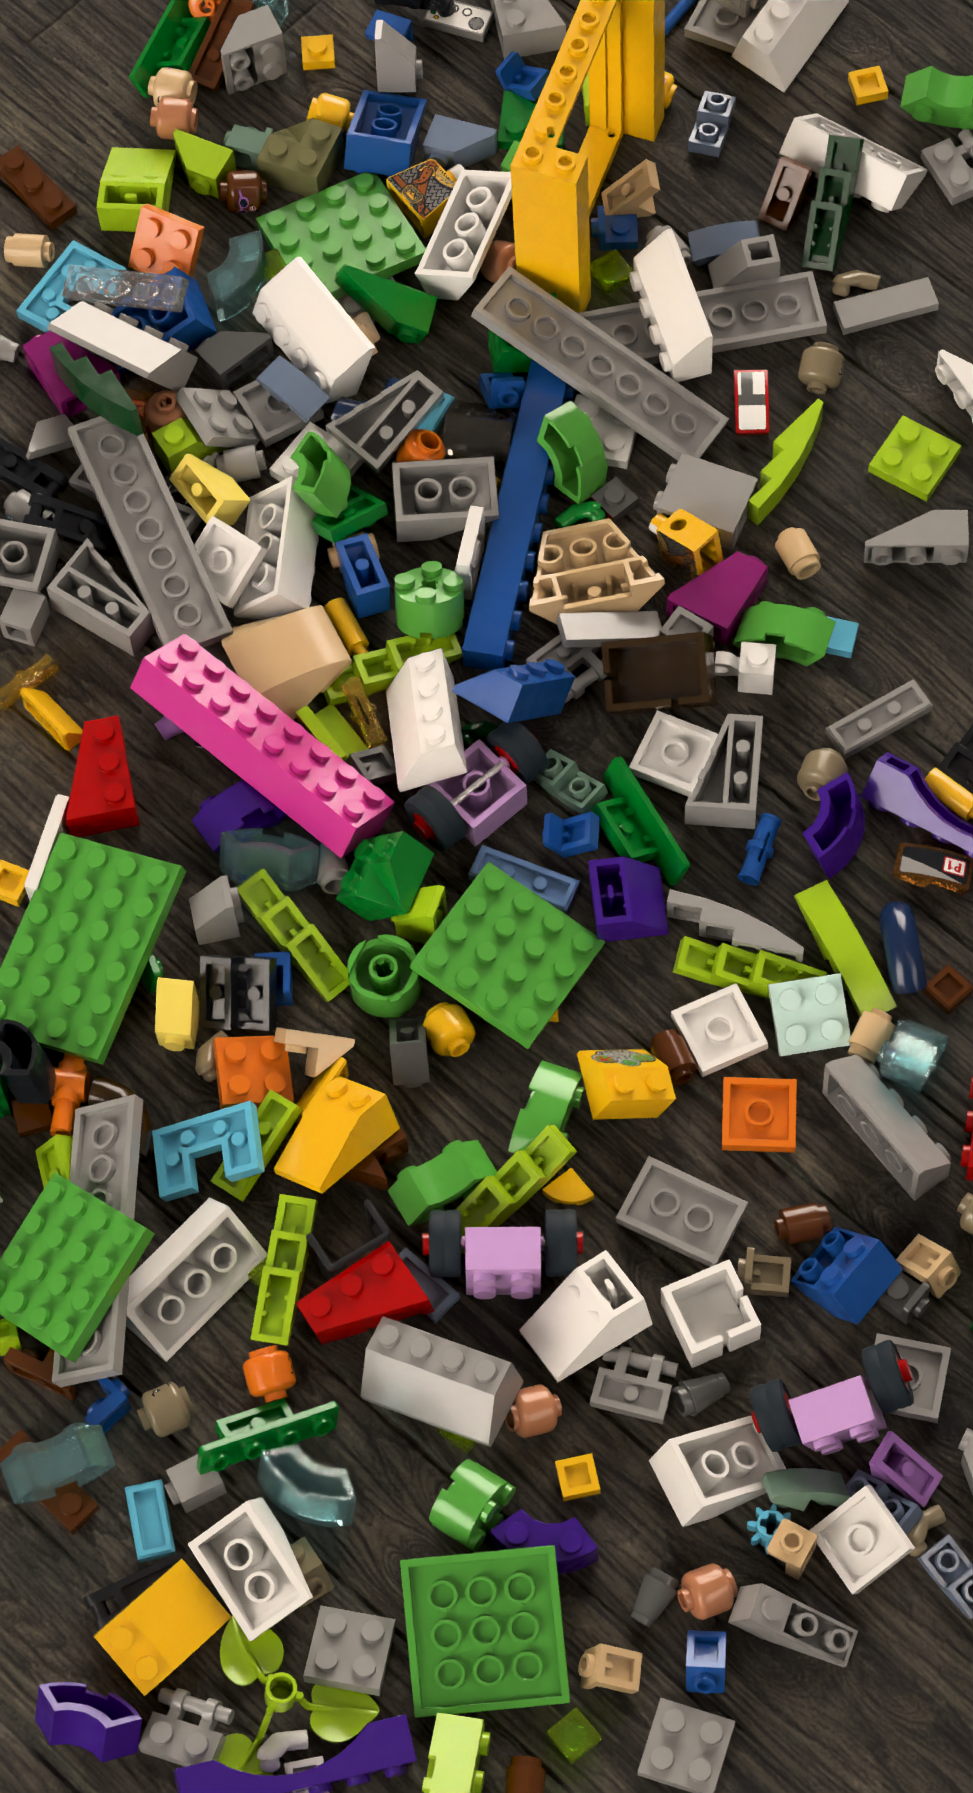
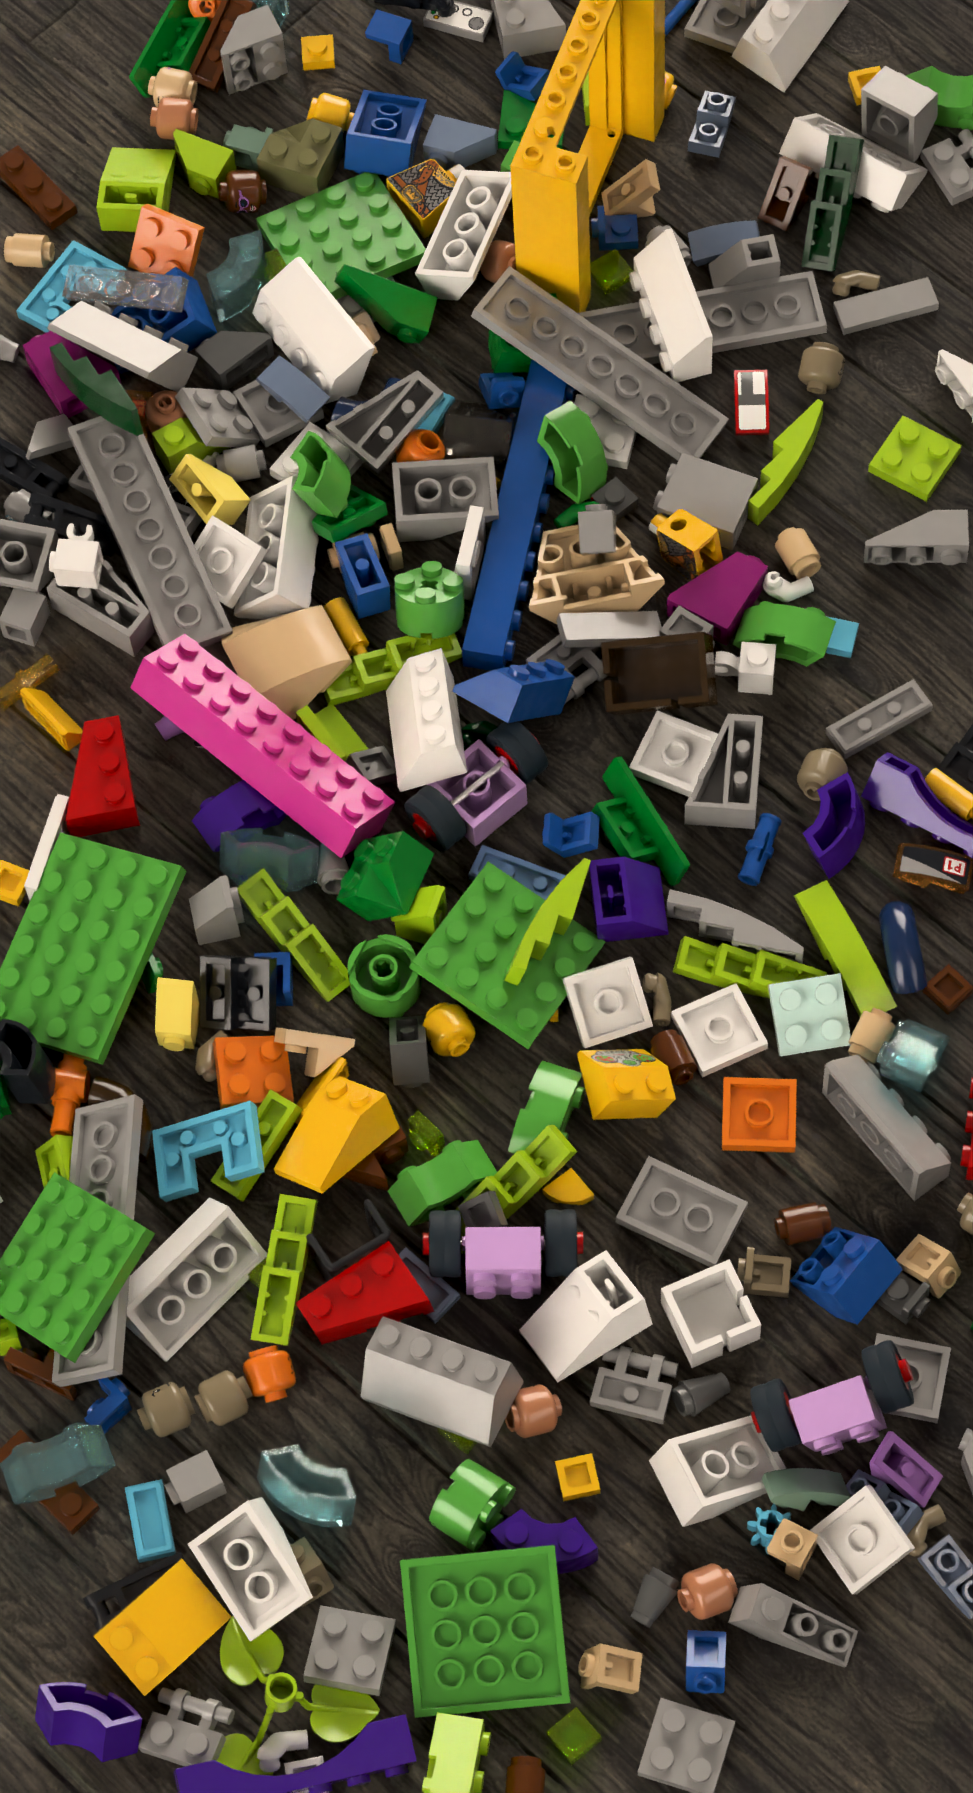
reddish brown tile [11,1100,53,1138] -> none
green bracket [196,1398,339,1475] -> none
clear yellow pin [340,677,388,749] -> none
light grey slope [375,20,423,92] -> none
sand green slope [533,749,608,814] -> none
none -> white brick [49,523,103,589]
none -> dark tan head [194,1370,253,1426]
none -> tan tile [379,523,404,571]
none -> clear neon green plate [408,1110,445,1157]
none -> dark grey plate [458,1191,508,1227]
none -> lime slope [504,858,591,986]
none -> white plate [562,957,653,1048]
none -> light grey slope [578,504,616,555]
none -> dark tan arm [642,972,671,1027]
none -> white arm [763,571,814,602]
none -> light grey slope [861,66,938,163]

